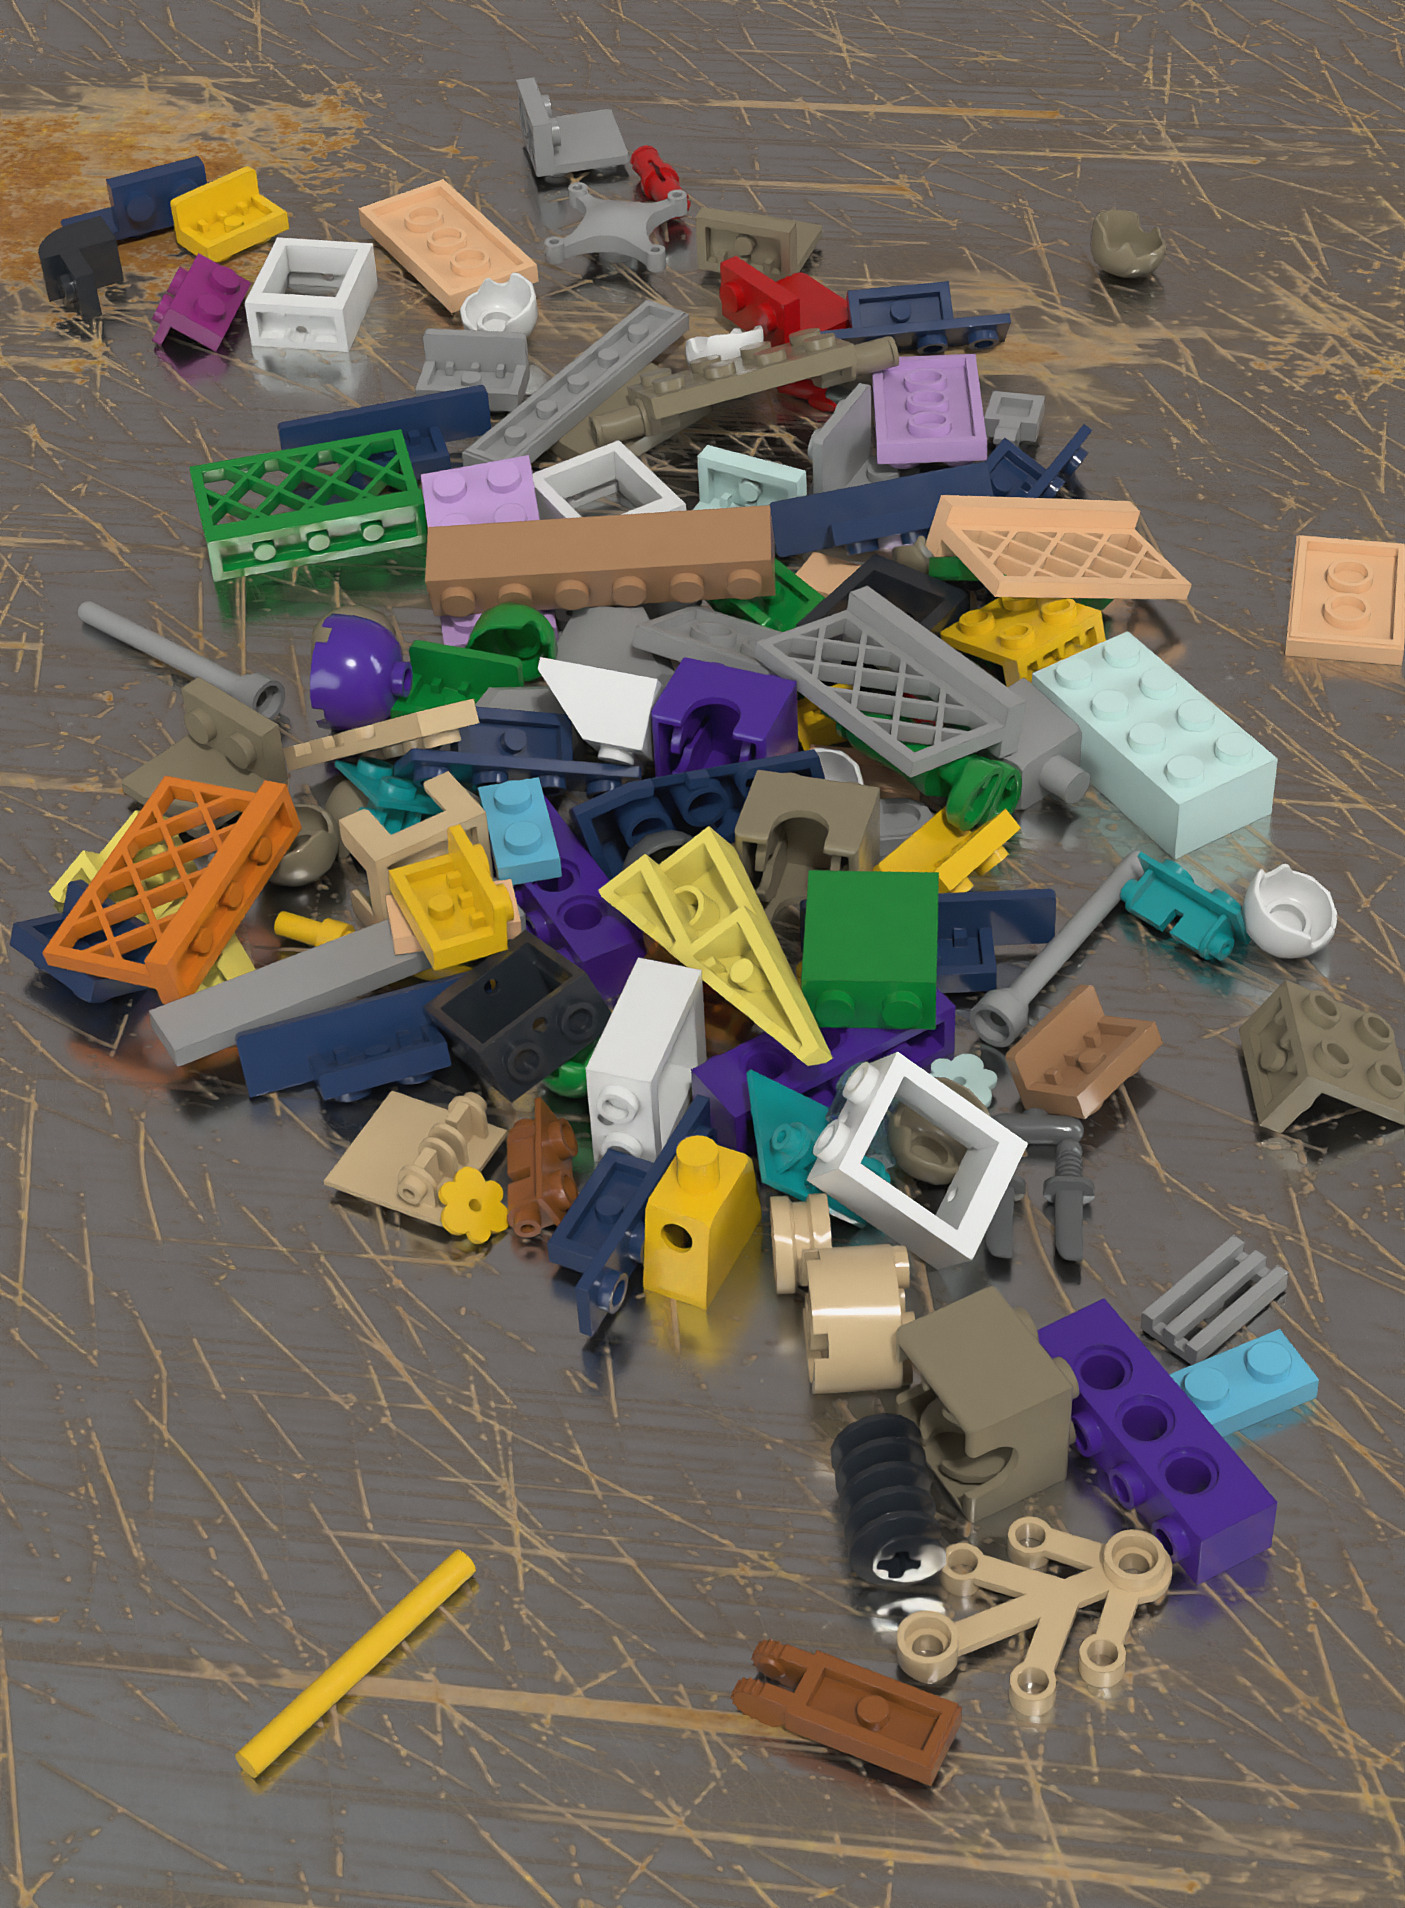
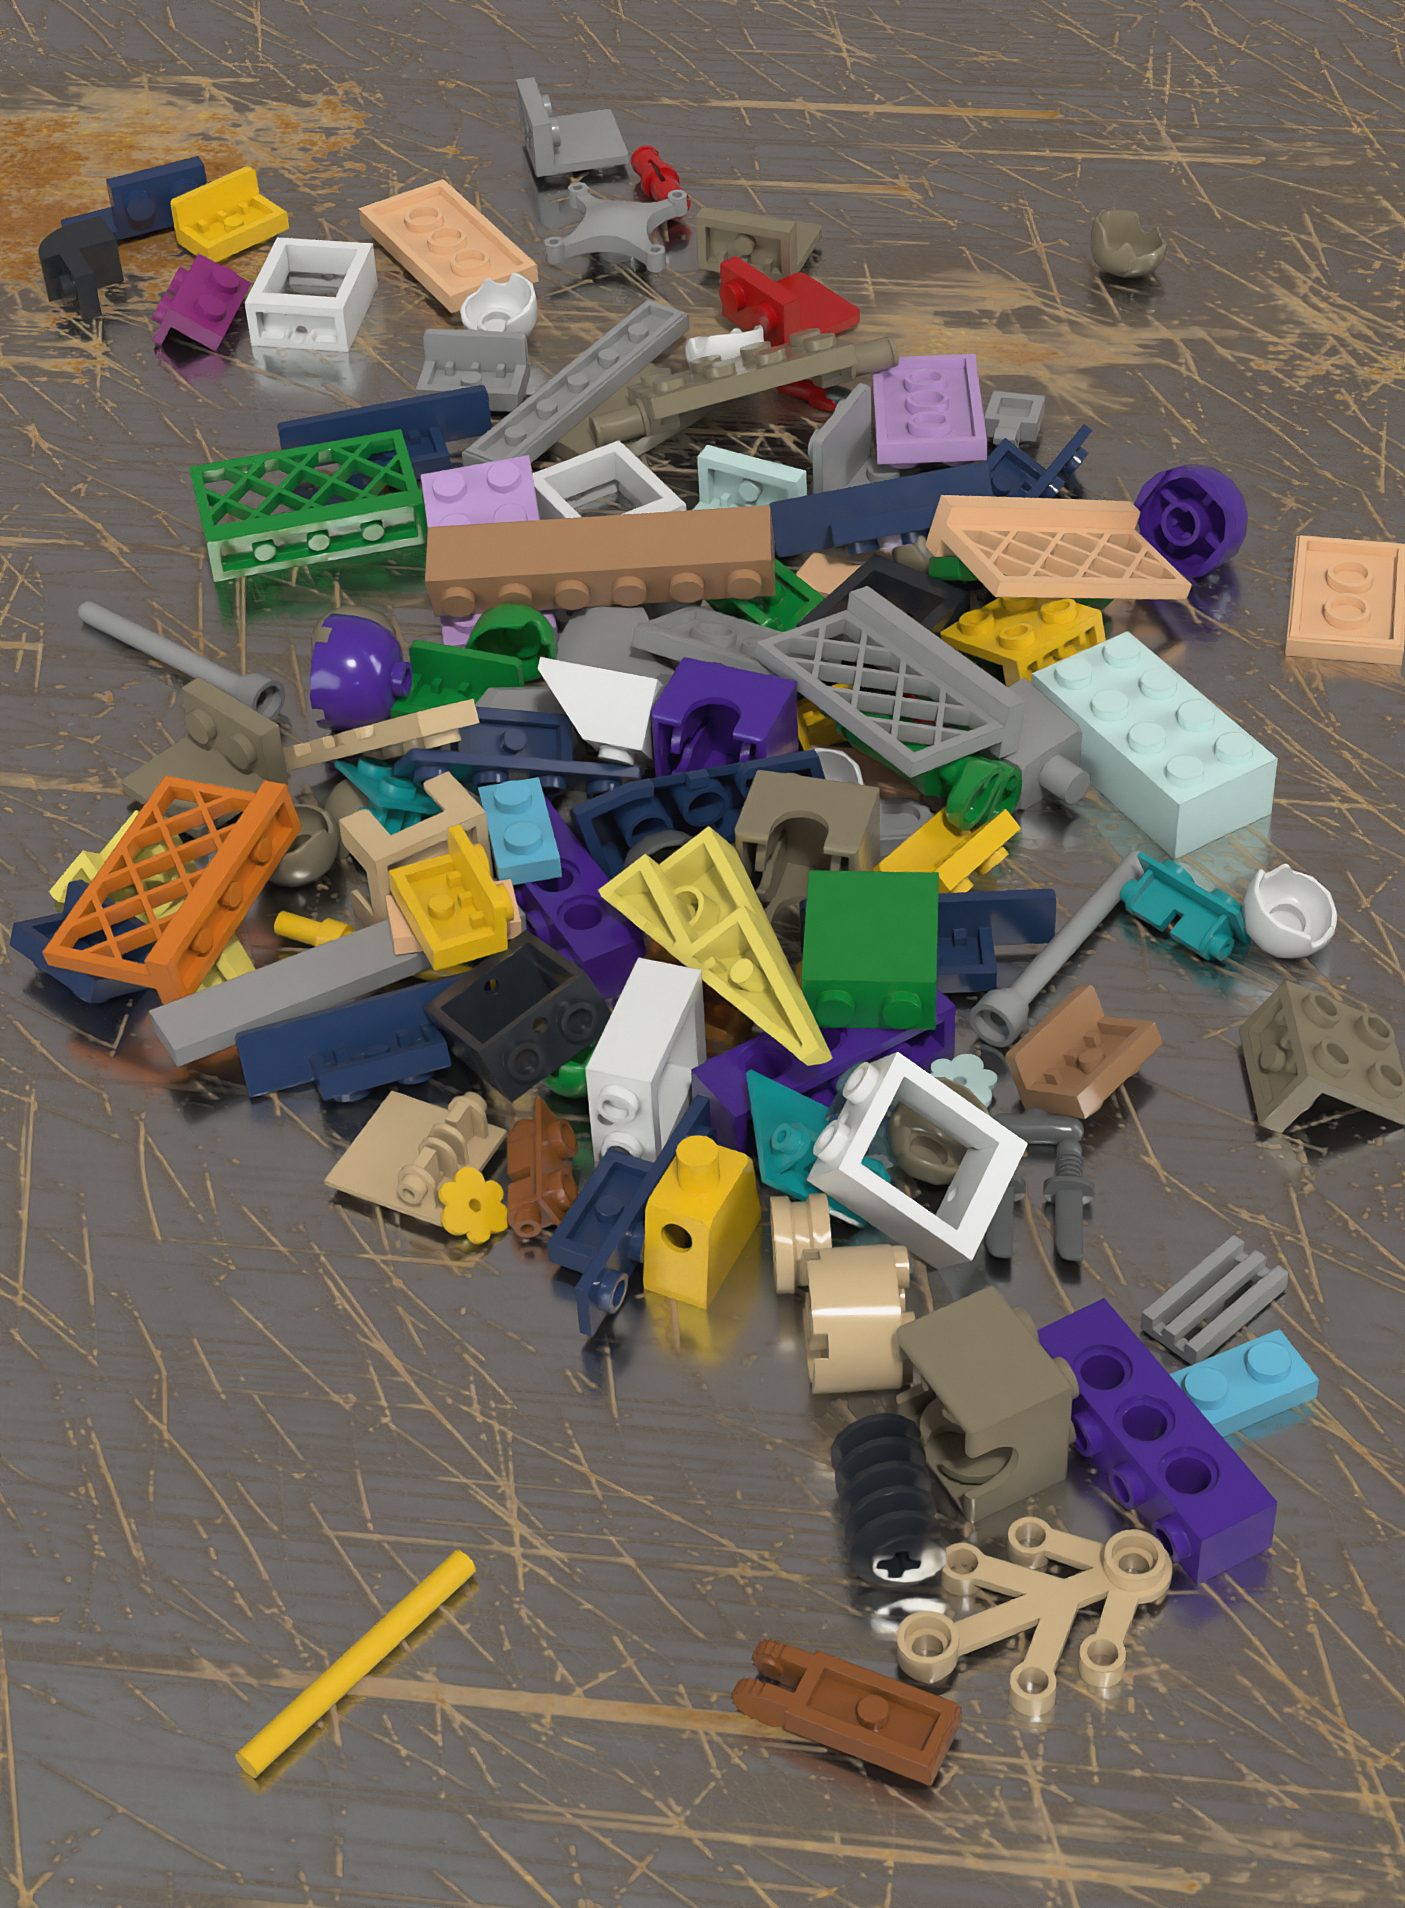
dark blue bracket [820,281,1011,355] -> none
none -> dark purple cylinder [1134,464,1248,578]

